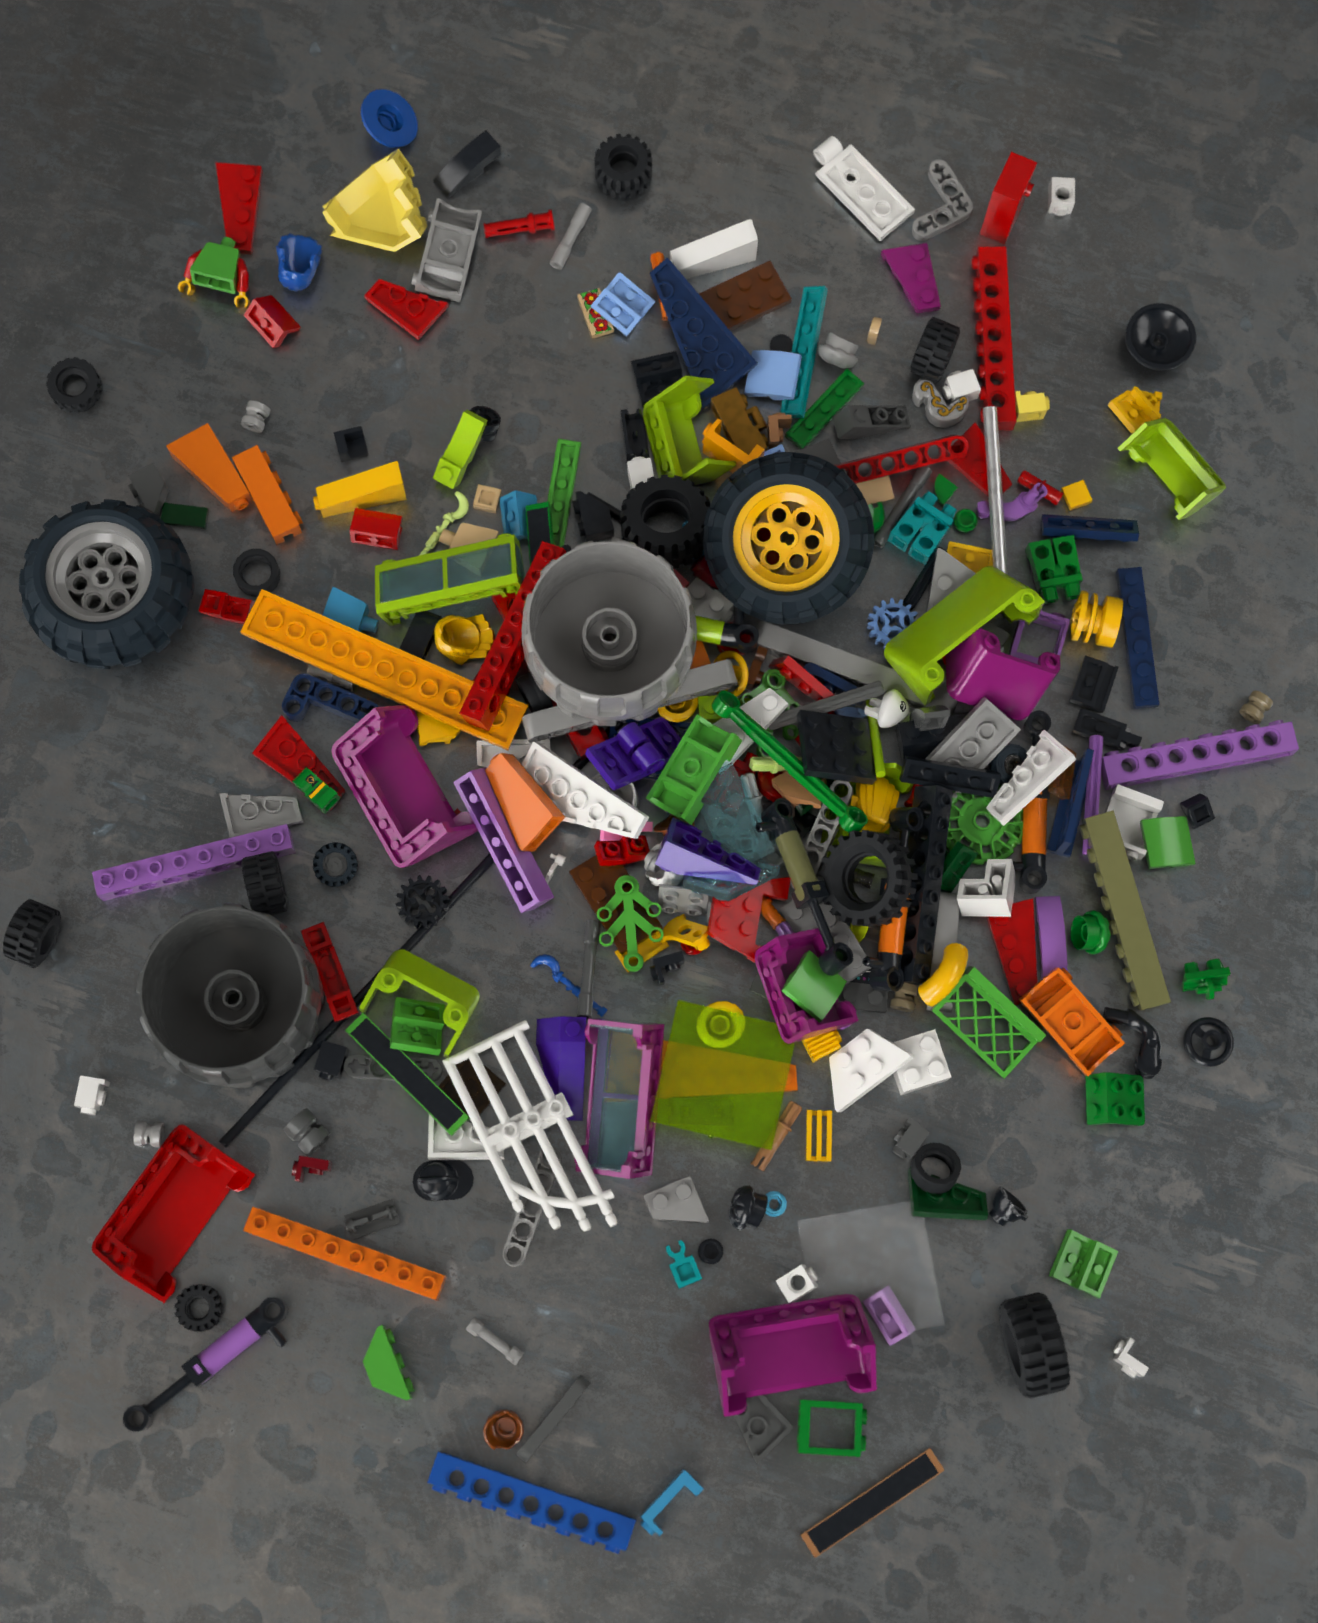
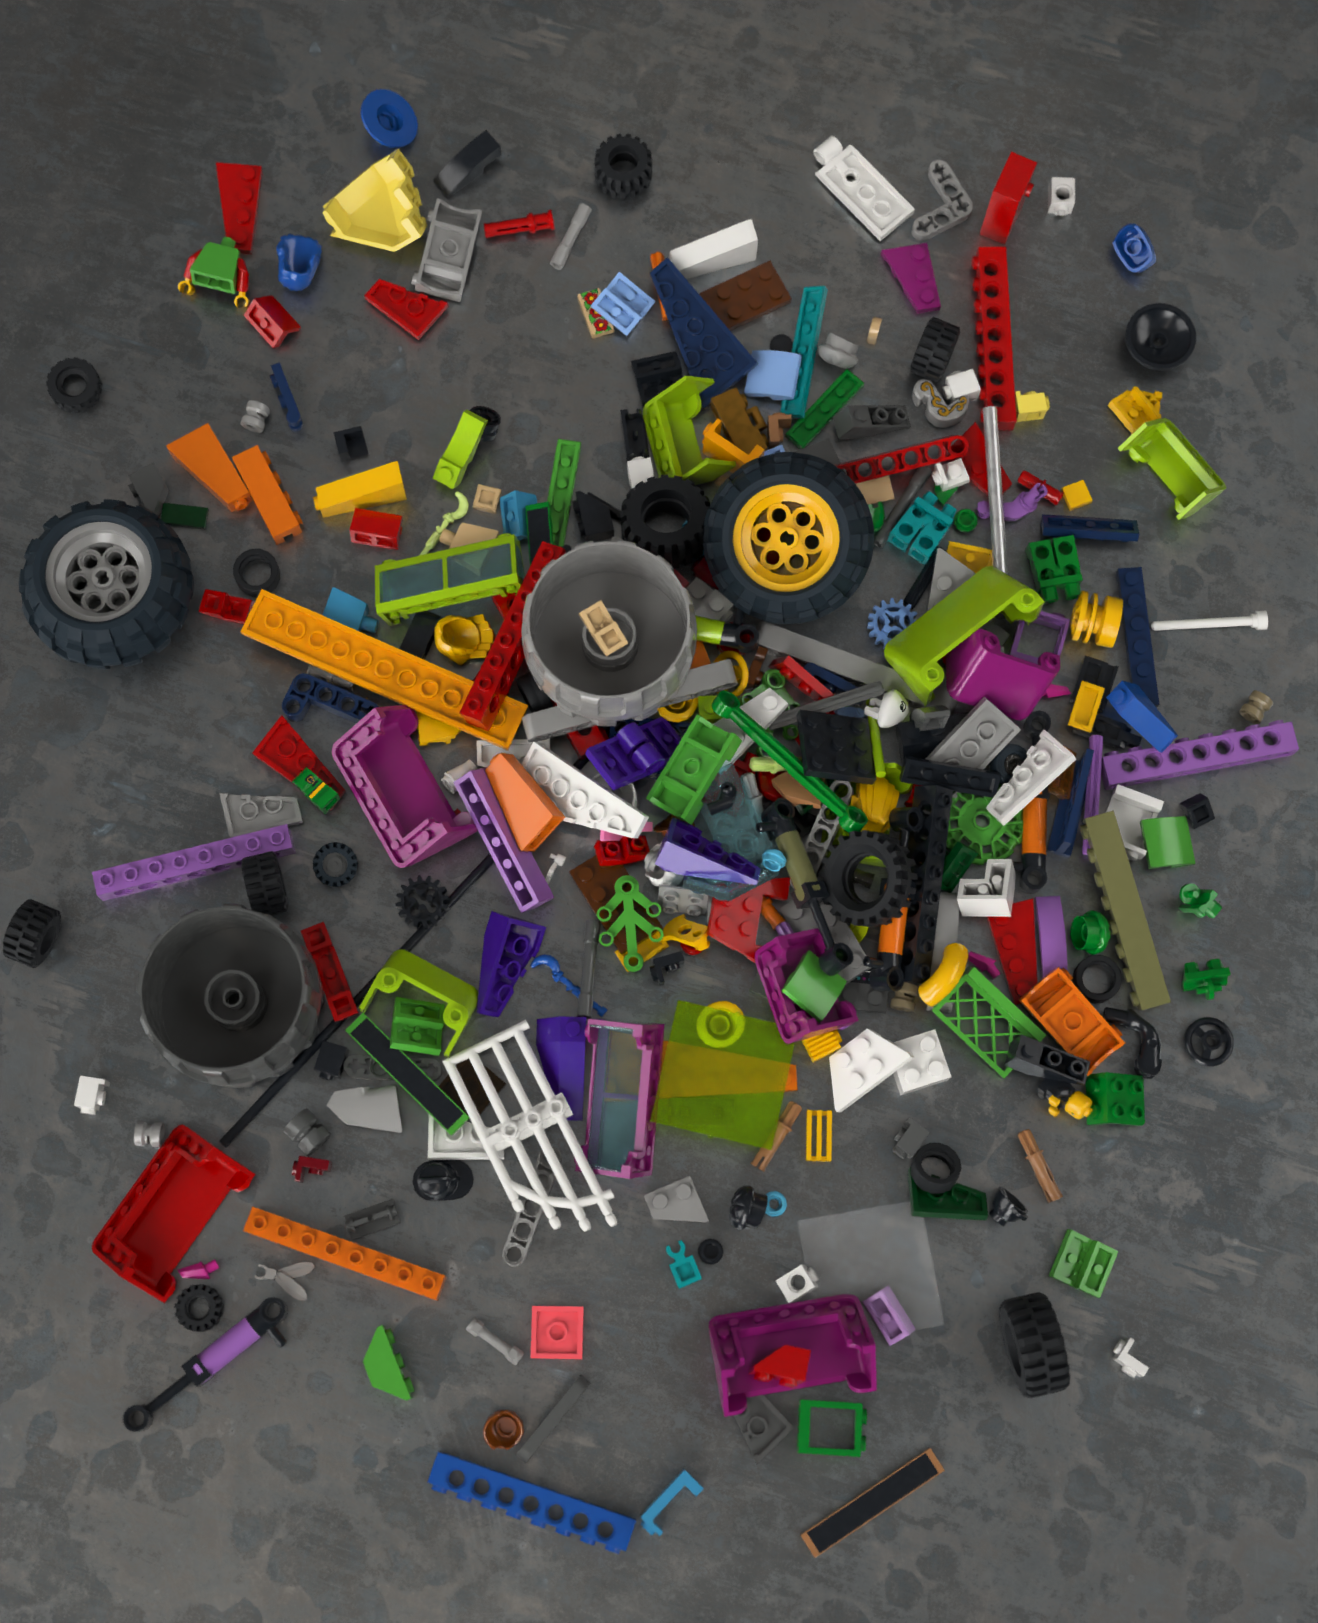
none -> dark pink bar [178,1259,220,1279]
none -> light grey piece [254,1262,315,1301]
none -> dark blue plate [269,362,303,432]
none -> light grey panel [326,1084,403,1133]
none -> white cone [441,760,478,794]
none -> dark purple wedge [477,911,546,1017]
none -> coral plate [531,1306,584,1359]
none -> tan slope [579,600,628,656]
none -> black arm [707,782,737,816]
none -> red slope [748,1345,811,1388]
none -> medium azure plate [762,849,787,872]
none -> white bracket [932,458,970,492]
none -> dark pink bar [968,951,1001,979]
none -> black slope [1005,1034,1090,1085]
none -> medium nougat axle [1018,1129,1063,1203]
none -> piece [1038,1078,1093,1120]
none -> dark pink bar [1043,684,1071,698]
none -> yellow tile [1068,681,1105,733]
none -> black tyre [1072,954,1122,1004]
none -> blue slope [1106,680,1178,753]
none -> blue piece [1112,223,1156,273]
none -> white piece [1151,610,1268,631]
none -> green hips [1178,883,1222,918]

